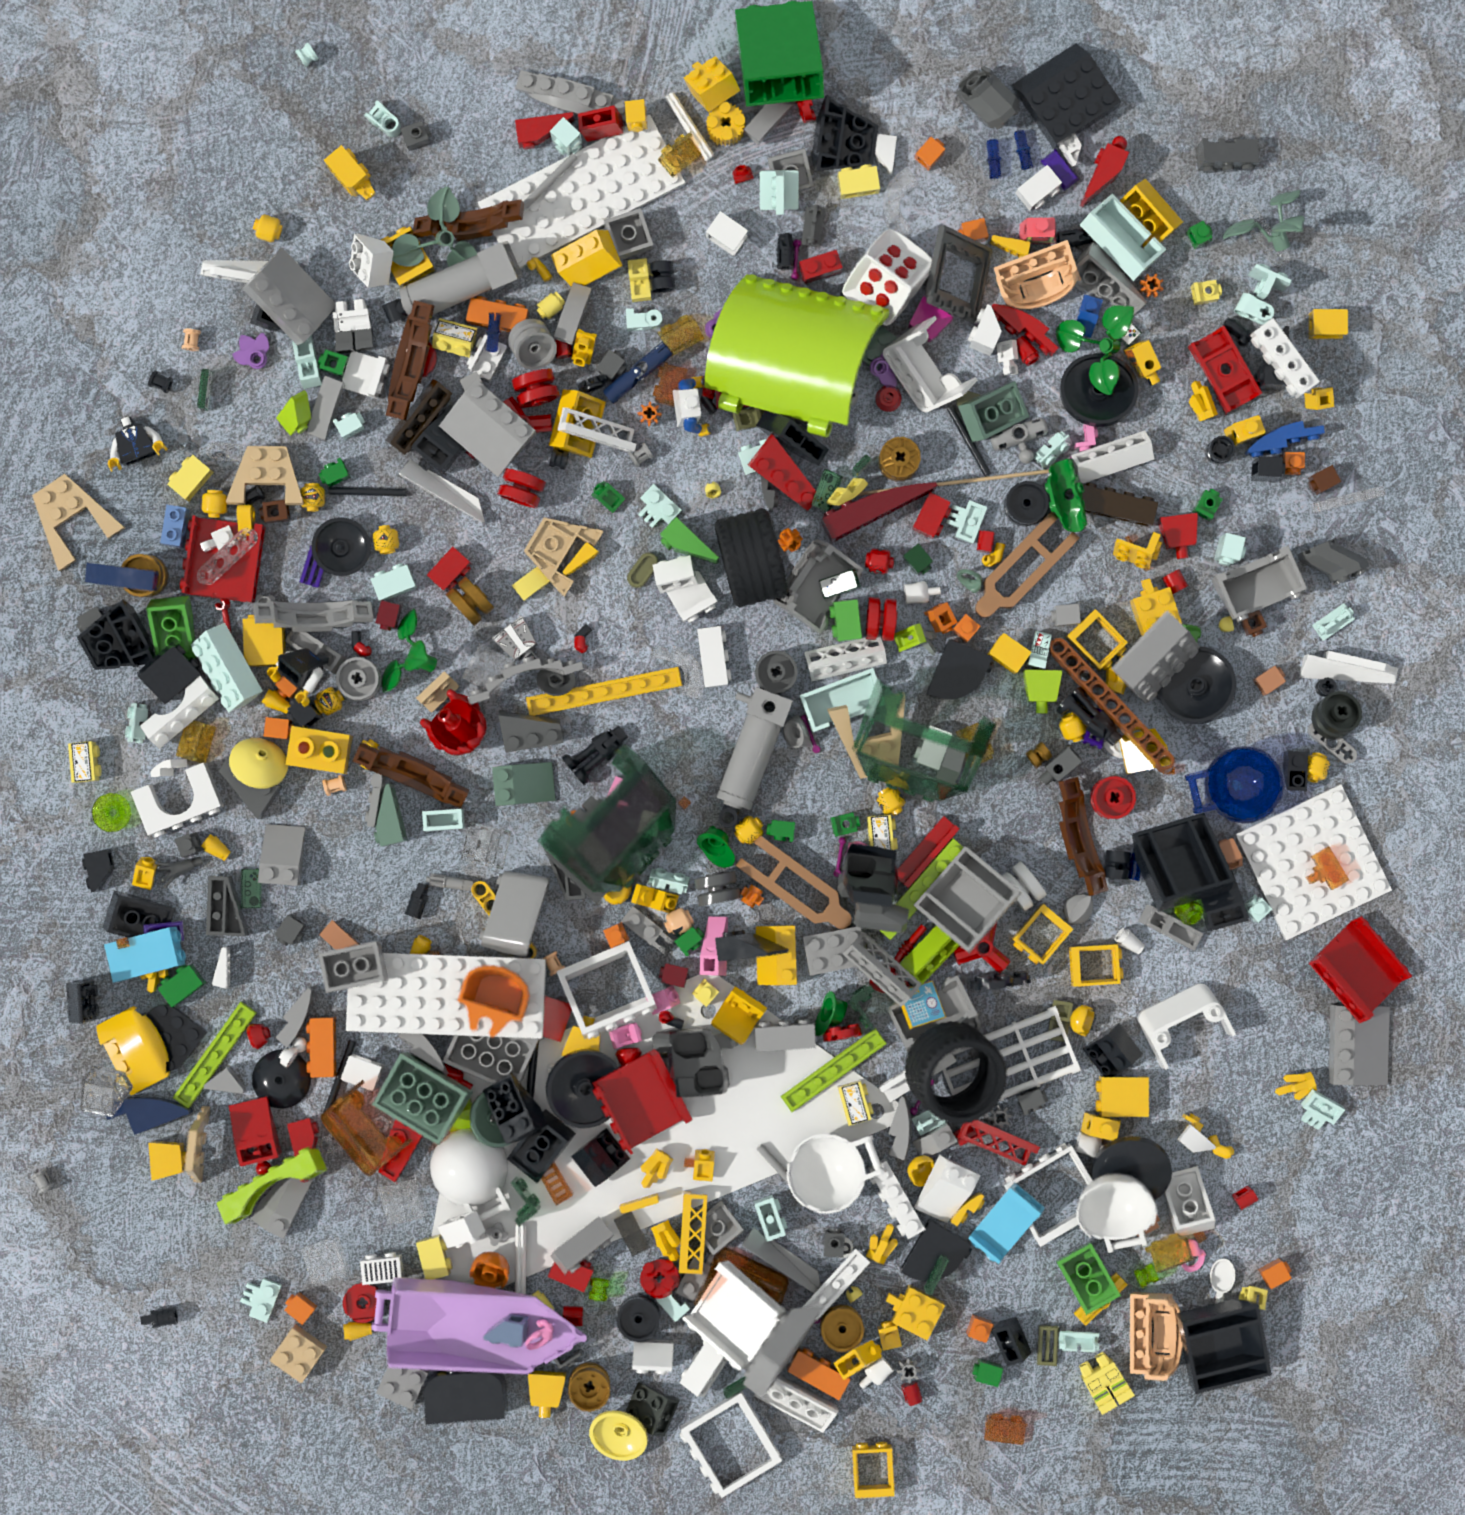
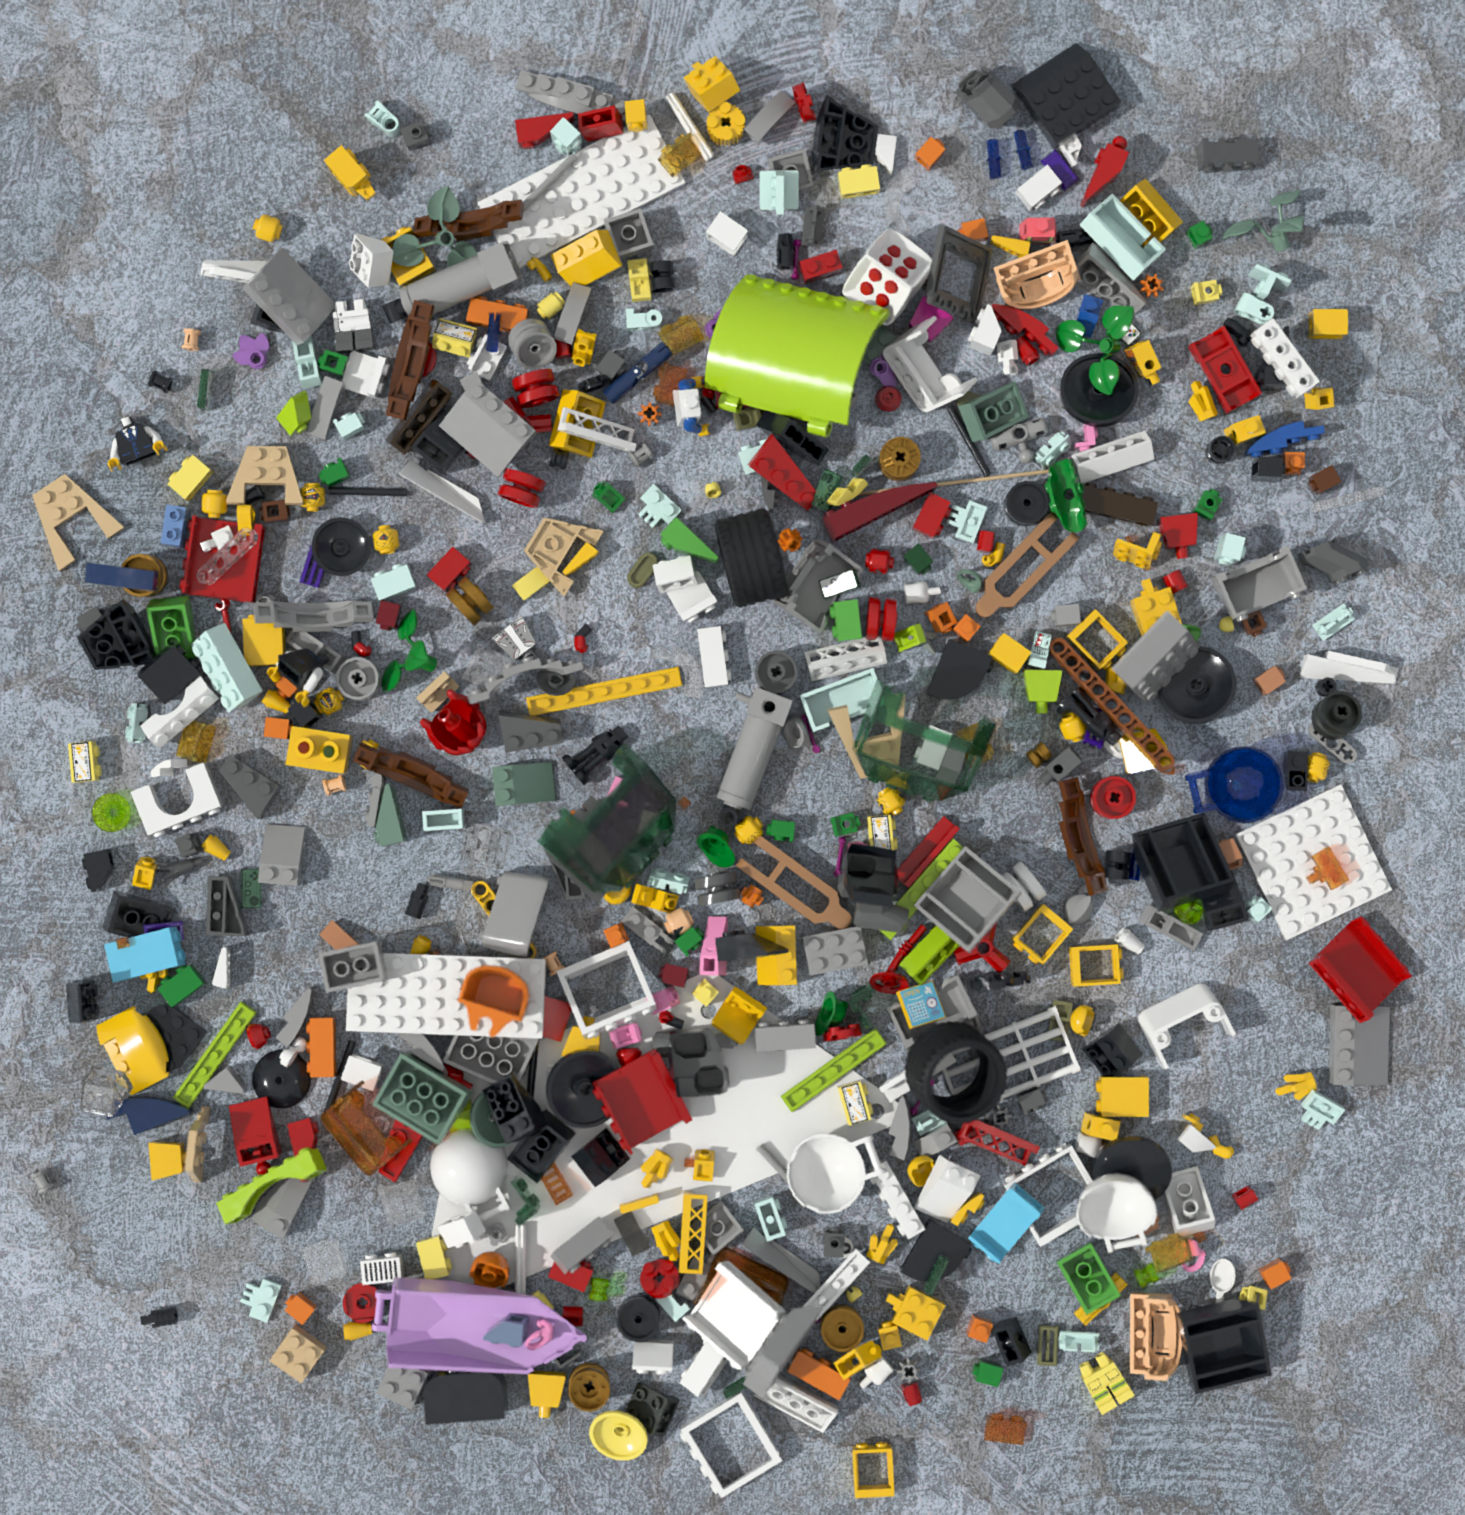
light yellow dish [229,738,288,789] -> none
dark grey brick [274,914,306,946] -> none
light aqua wheel [295,42,319,67] -> none
green brick [735,1,824,107] -> none
light grey fence [843,931,921,1007] -> none

